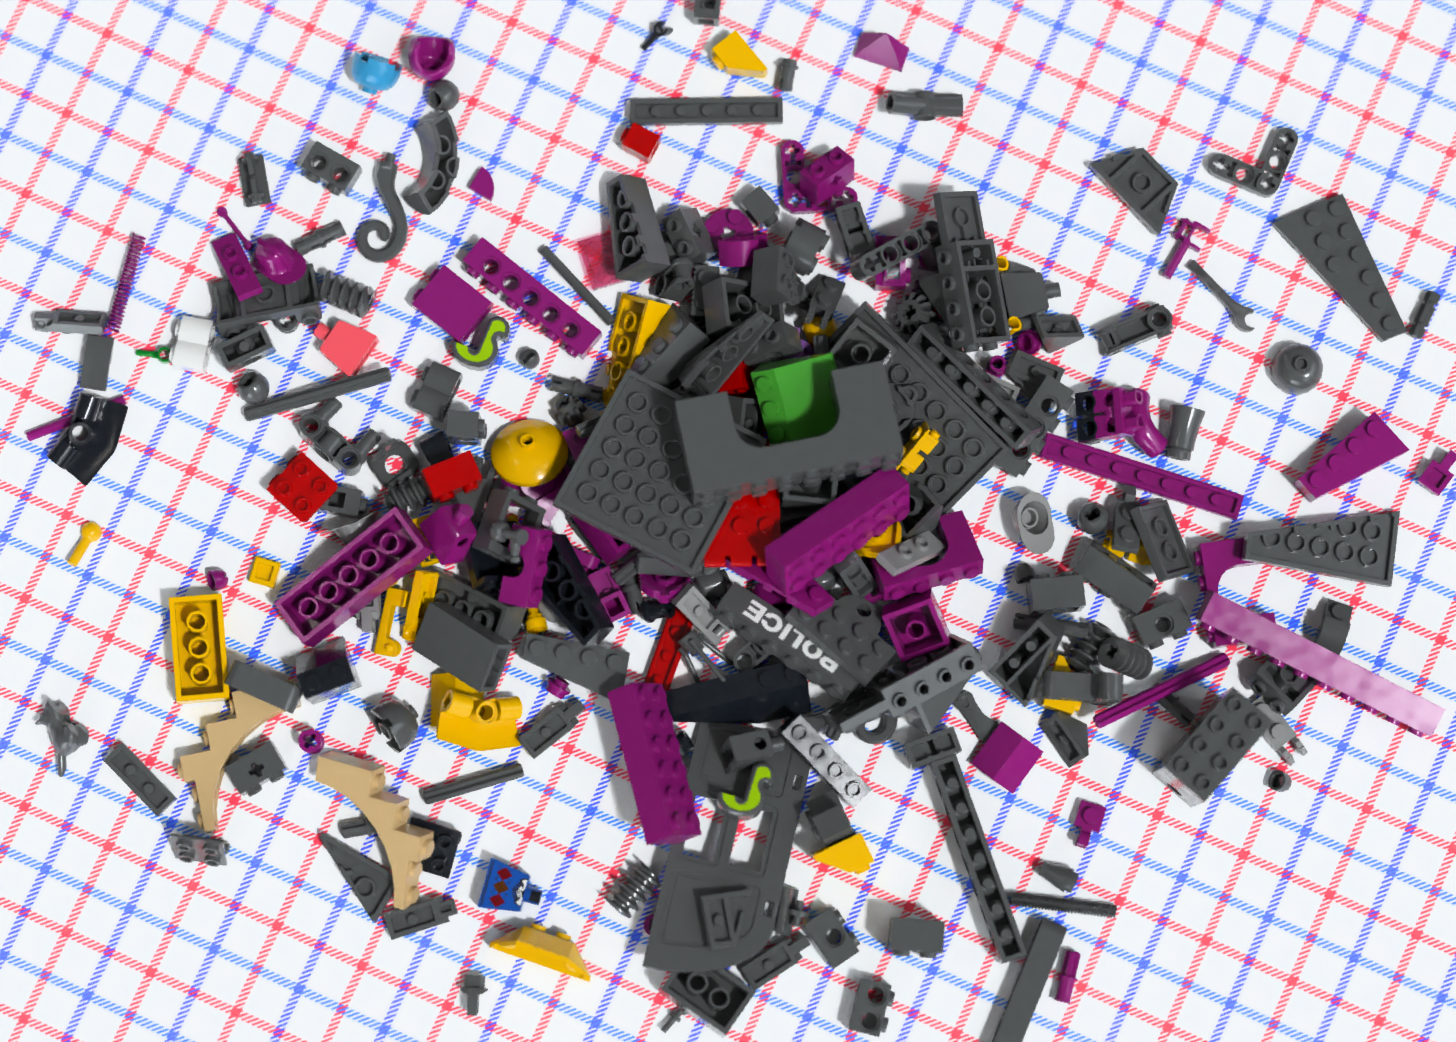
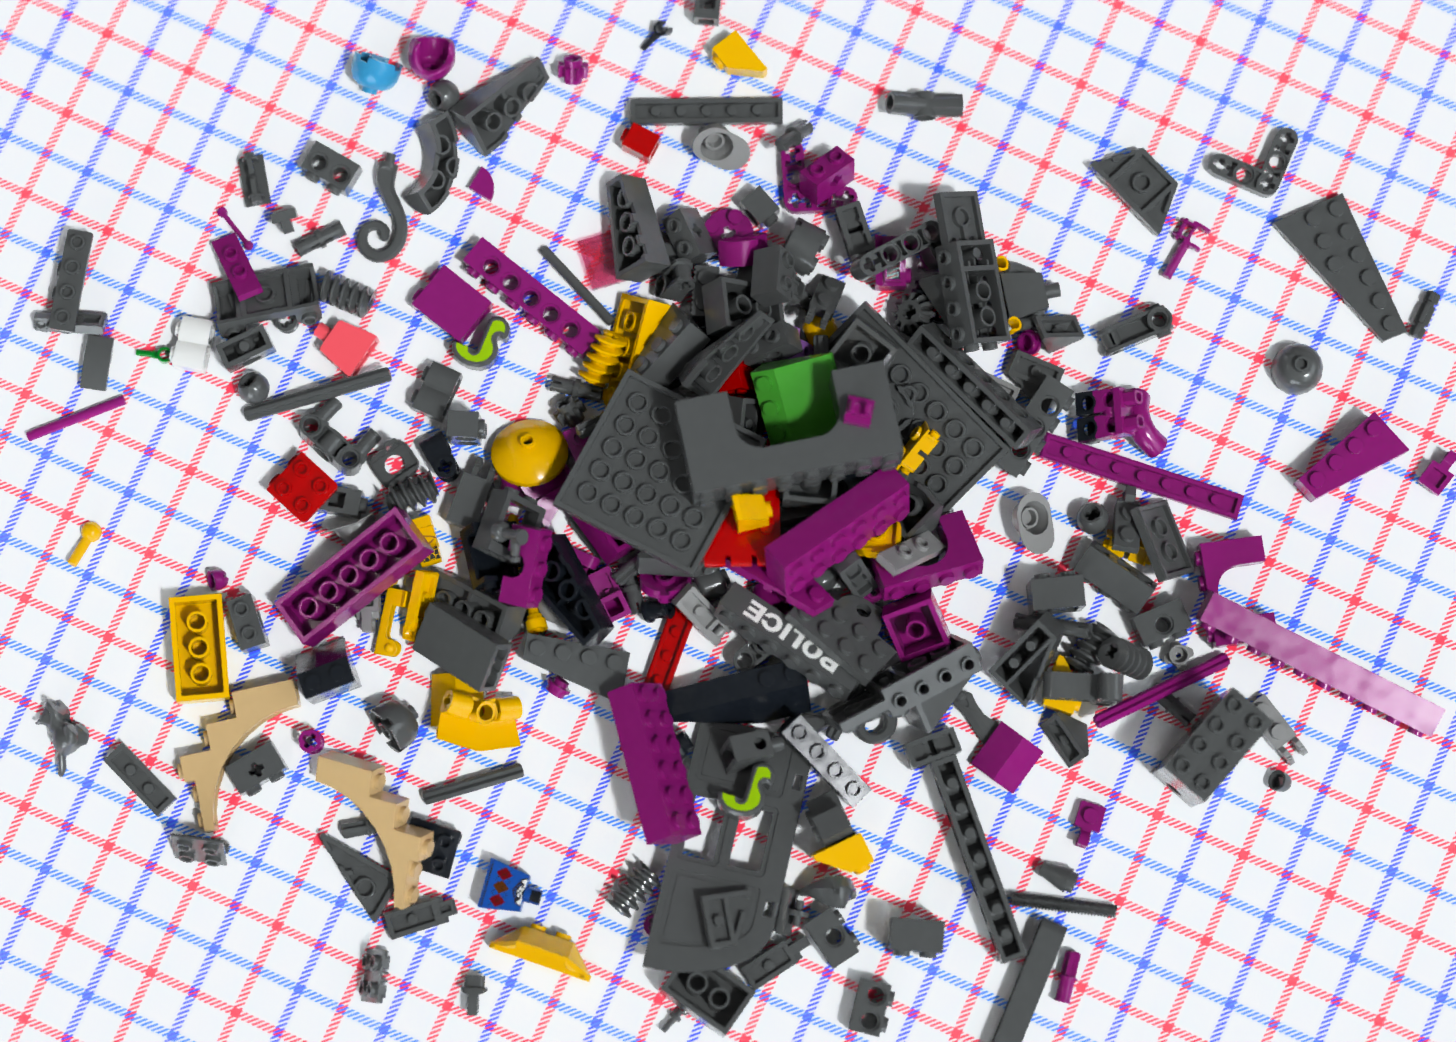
black panel [46,392,128,486] -> none
magenta piece [106,232,146,333] -> none
dark grey beam [224,659,303,714] -> none
yellow tile [248,556,282,589] -> none
magenta piece [253,237,307,285] -> none
magenta torso [419,503,477,565] -> none
red brick [421,450,483,504] -> none
dark grey hinge [518,700,586,760] -> none
dark grey hinge [519,348,540,370] -> none
dark grey plant [678,629,733,683] -> none
dark grey pin [777,58,799,92] -> none
magenta slope [854,32,910,73] -> none
magenta pin [986,355,1006,378] -> none
dark grey hinge [1013,563,1035,584] -> none
dark grey plant [1165,404,1206,461] -> none
flat silver piece [1187,260,1255,333] -> none
dark grey wing [1241,511,1400,588] -> none
dark grey plate [1247,656,1317,716] -> none
dark grey brick [1314,599,1353,655] -> none
none -> dark grey bracket [48,229,94,333]
none -> dark grey brick [226,593,270,654]
none -> dark grey tile [270,207,299,234]
none -> dark grey hinge [359,948,391,1004]
none -> dark grey wedge [448,57,550,157]
none -> magenta gear [558,54,588,85]
none -> yellow piece [578,329,627,387]
none -> light grey piece [692,123,750,170]
none -> yellow slope [732,494,773,533]
none -> dark grey axle [775,120,814,152]
none -> dark grey piece [796,876,857,909]
none -> magenta tile [843,395,875,428]
none -> light grey plate [1163,640,1194,671]

